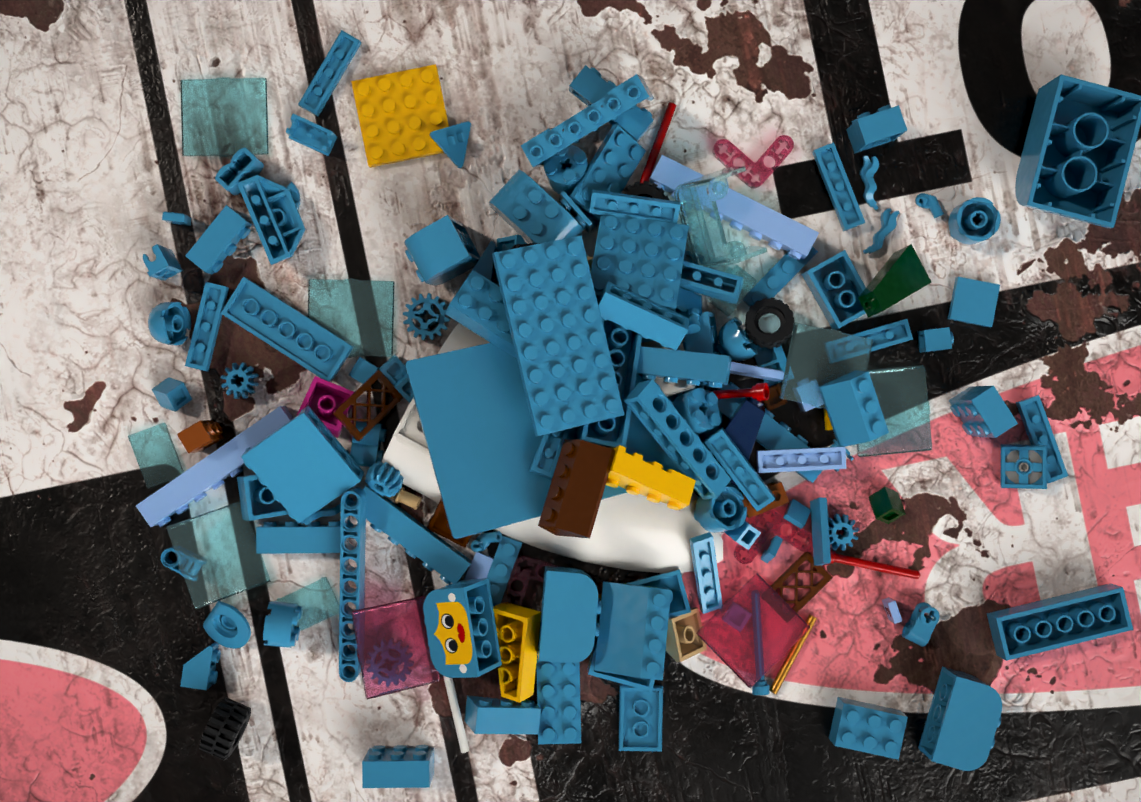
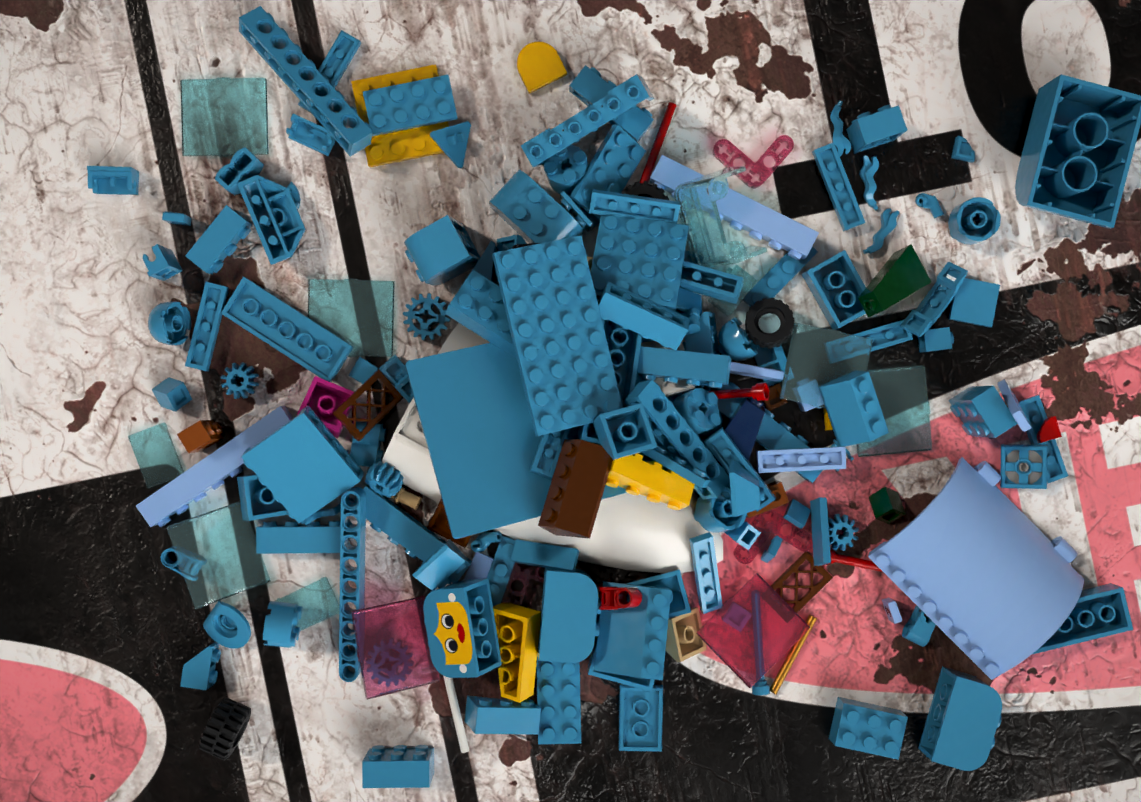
none -> dark azure hinge [87,166,139,195]
none -> dark azure brick [239,6,373,157]
none -> dark azure plate [363,75,458,136]
none -> dark azure slope [412,539,467,591]
none -> dark azure tile [511,539,579,571]
none -> yellow tile [517,42,567,94]
none -> dark azure slope [593,403,657,460]
none -> red piece [598,587,642,610]
none -> dark azure plate [641,444,711,488]
none -> dark azure slope [729,460,765,517]
none -> dark azure hair [830,100,851,157]
none -> light blue panel [868,457,1084,680]
none -> dark azure slope [901,262,968,337]
none -> dark azure tile [951,136,975,163]
none -> light blue tile [997,379,1032,432]
none -> red tile [1037,416,1062,443]

